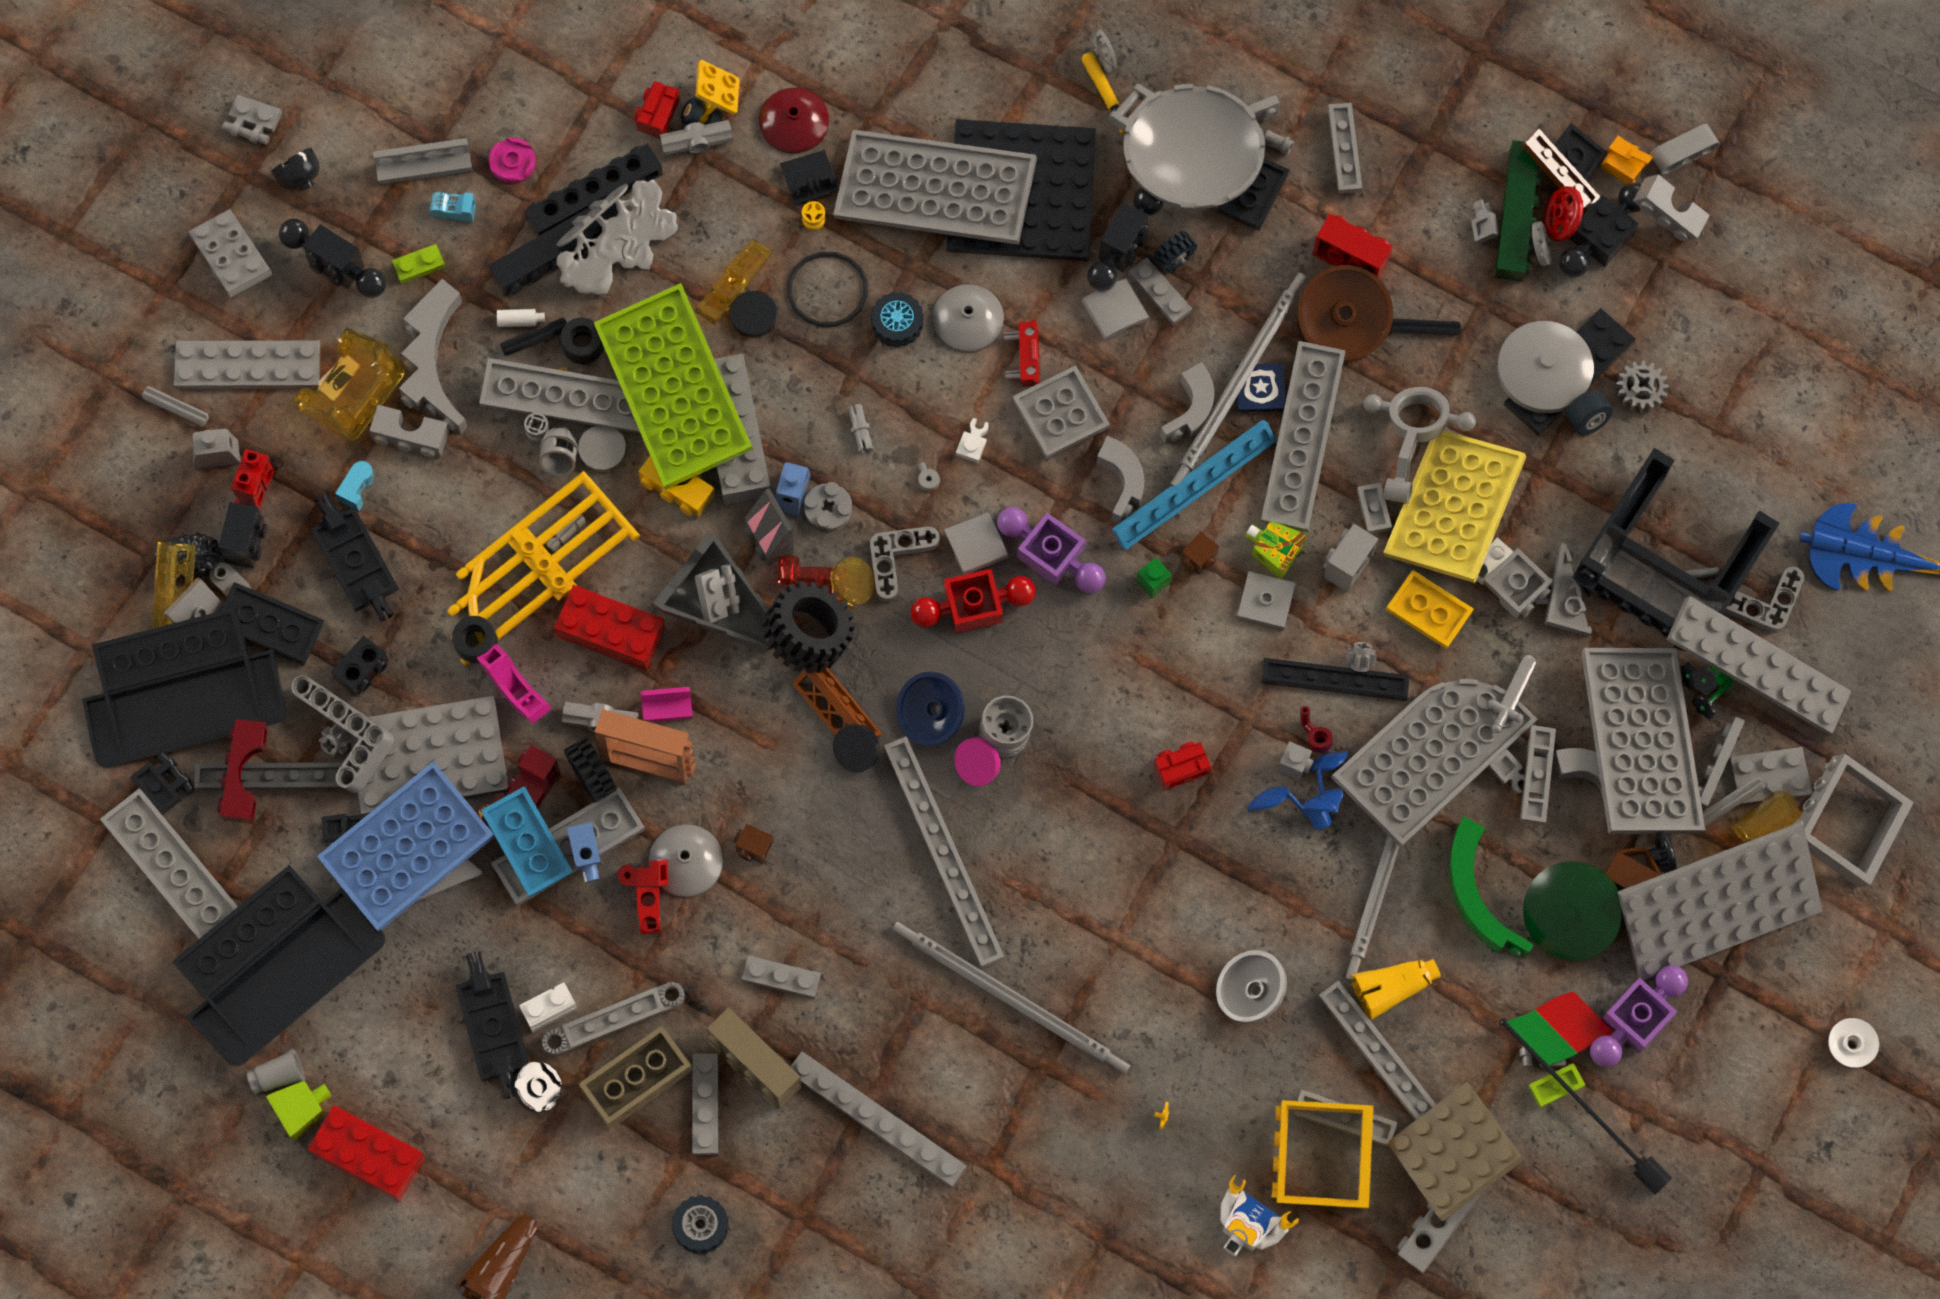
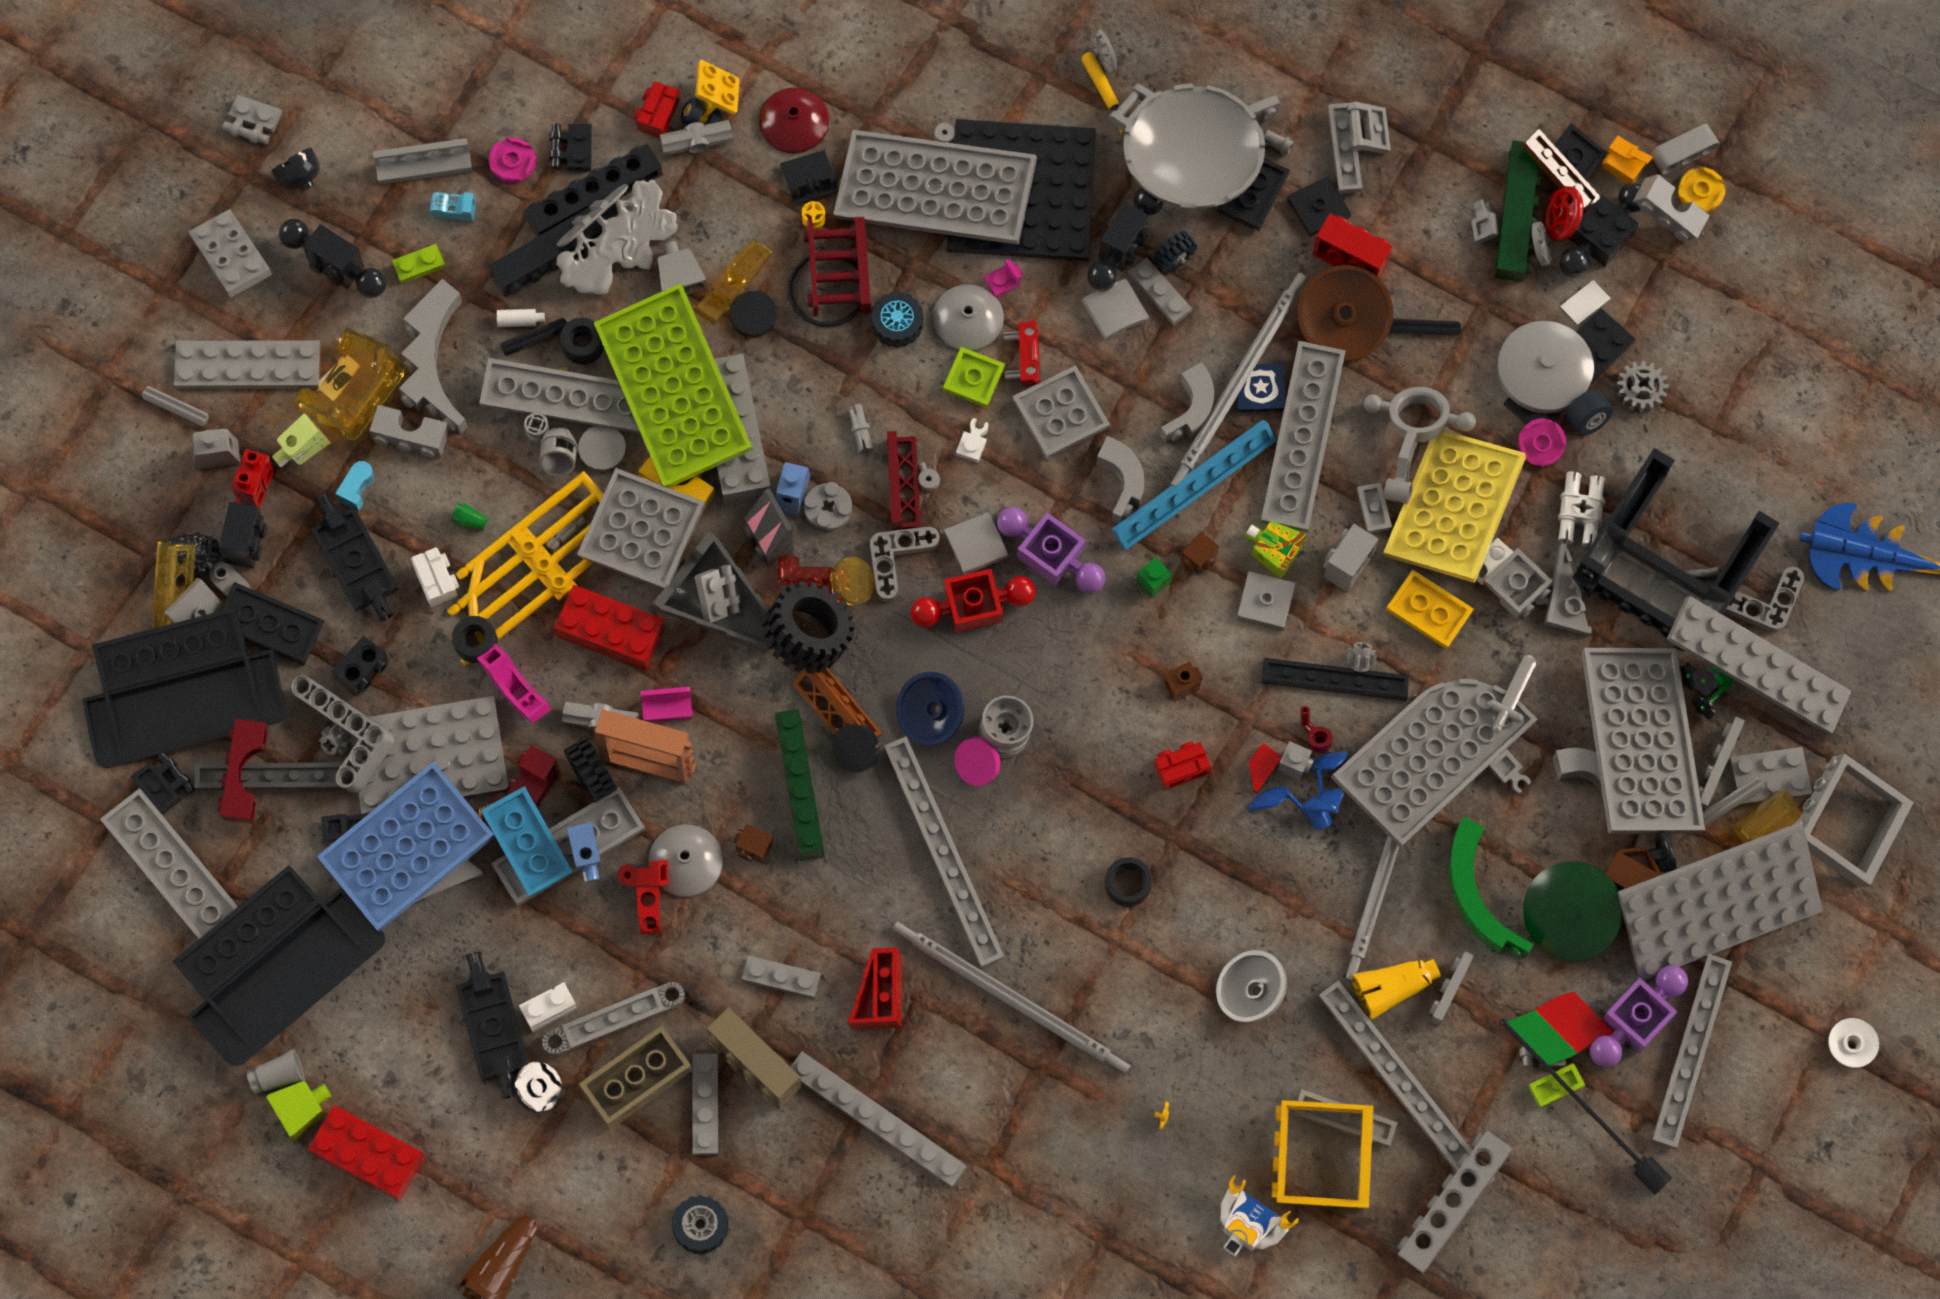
dark tan plate [1388,1081,1524,1221] -> none
light grey hinge [1520,725,1556,825] -> none
none -> yellowish green torso [272,413,331,467]
none -> white brick [411,547,459,607]
none -> green cone [451,503,489,531]
none -> black plate [549,123,592,171]
none -> light grey plate [577,468,706,589]
none -> light grey torso [658,241,707,295]
none -> dark green brick [775,709,825,861]
none -> dark red fence [803,217,871,316]
none -> red wedge [847,947,902,1030]
none -> dark red fence [887,431,921,530]
none -> light grey piece [934,123,955,143]
none -> lime plate [943,347,1005,408]
none -> dark pink bracket [984,259,1022,298]
none -> black tyre [1105,857,1152,907]
none -> reddish brown brick [1163,662,1203,702]
none -> red tile [1248,743,1283,794]
none -> black plate [1287,176,1352,237]
none -> light grey plate [1347,102,1391,154]
none -> light grey plate [1429,951,1474,1026]
none -> dark pink tile [1518,418,1566,466]
none -> white pin [1558,472,1605,548]
none -> white sticker [1560,280,1611,325]
none -> light grey plate [1651,954,1732,1150]
none -> yellow tile [1678,167,1725,213]

